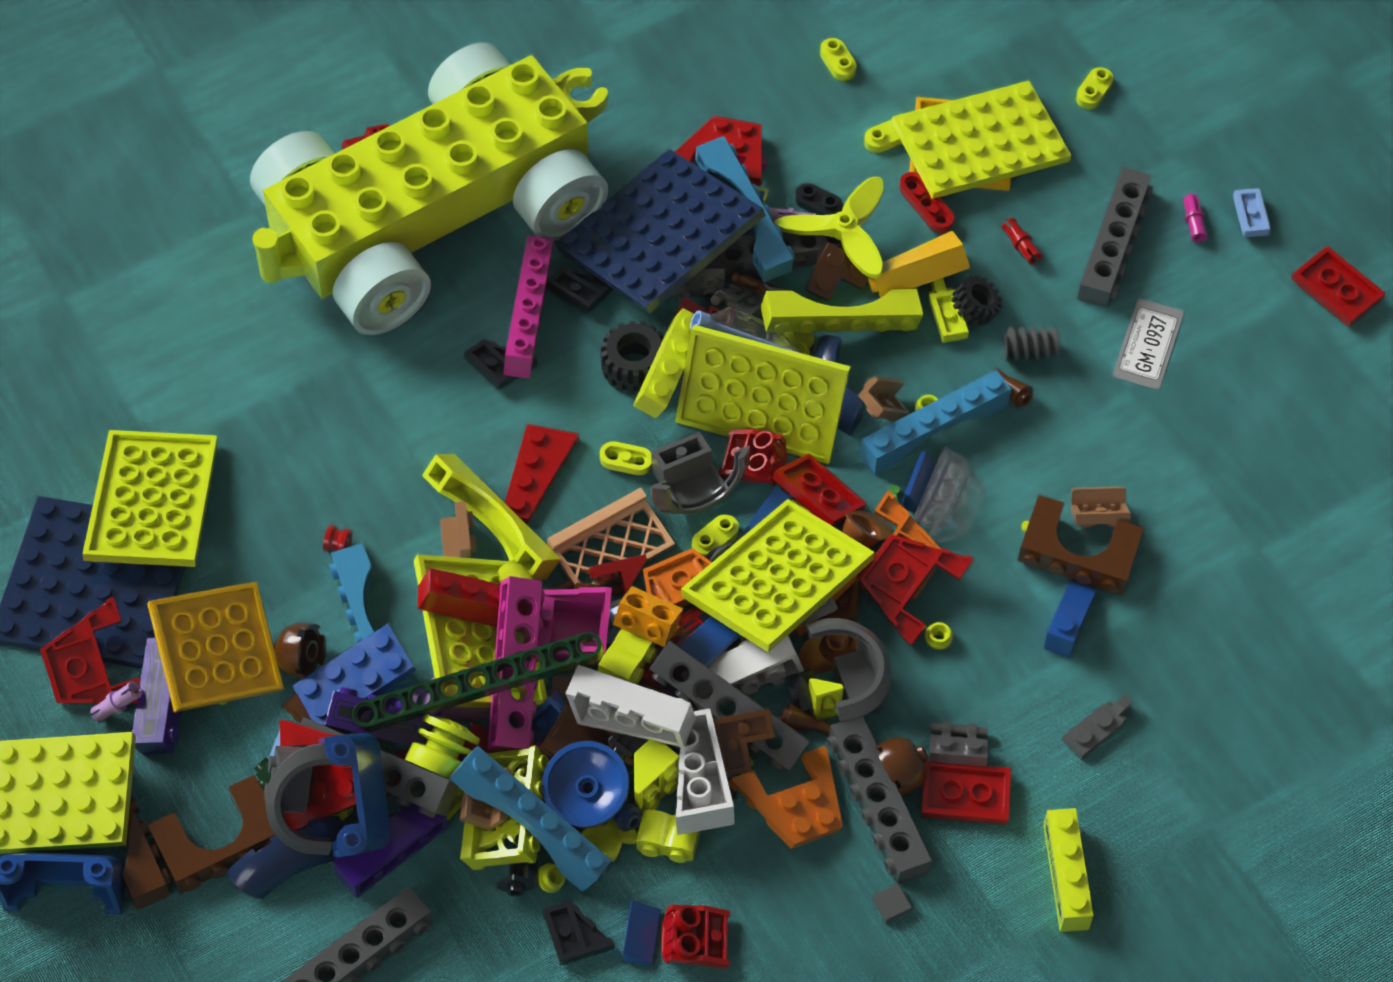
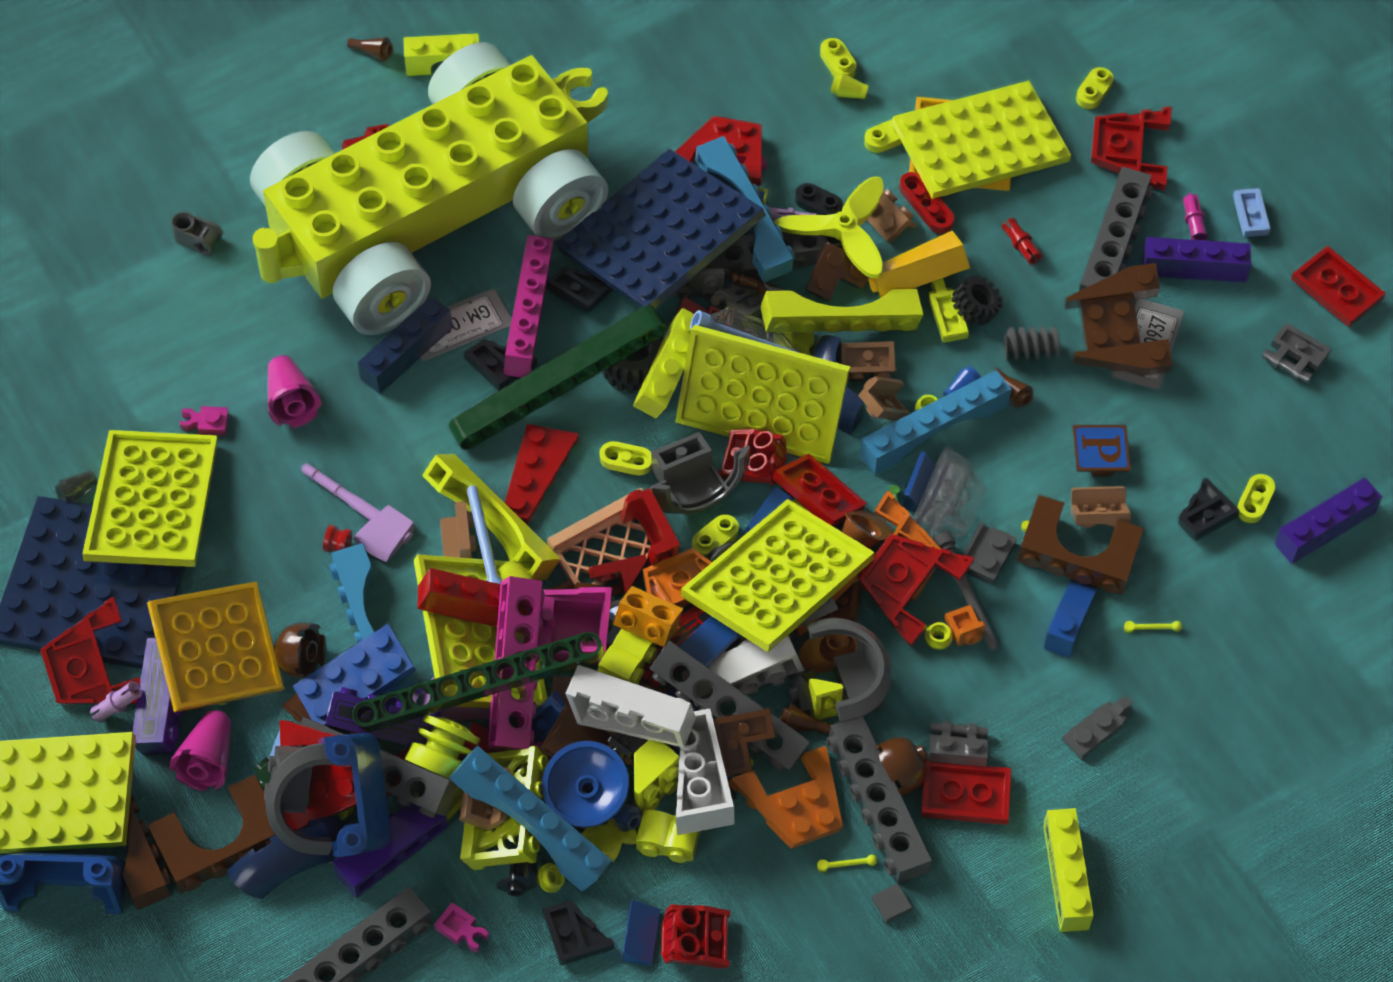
none -> clear smoke cone [55,470,98,503]
none -> dark pink cone [169,710,232,791]
none -> dark grey piece [171,212,223,255]
none -> dark pink plate [179,406,229,436]
none -> dark pink cone [268,355,322,427]
none -> lavender piece [301,463,414,562]
none -> reddish brown cone [347,37,393,62]
none -> dark blue brick [357,296,453,394]
none -> neon yellow arch [404,33,479,76]
none -> sticker [420,289,512,361]
none -> dark pink plate [434,902,489,953]
none -> dark green beam [448,305,667,450]
none -> light blue piece [467,486,502,584]
none -> red panel [621,488,680,568]
none -> neon yellow hinge [817,854,878,872]
none -> neon yellow cone [830,73,869,100]
none -> medium nougat bracket [841,341,897,380]
none -> medium nougat bracket [867,188,917,244]
none -> dark grey piece [933,531,999,651]
none -> blue cone [943,366,981,396]
none -> orange bracket [944,605,986,646]
none -> dark grey plate [962,522,1017,585]
none -> reddish brown wedge [1064,263,1173,376]
none -> piece [1072,425,1131,477]
none -> red wing [1090,107,1172,191]
none -> neon yellow hinge [1124,621,1182,633]
none -> dark purple brick [1142,237,1251,282]
none -> black wing [1178,477,1239,541]
none -> neon yellow plate [1237,474,1275,523]
none -> flat silver plate [1262,323,1332,384]
none -> dark purple brick [1274,477,1383,564]

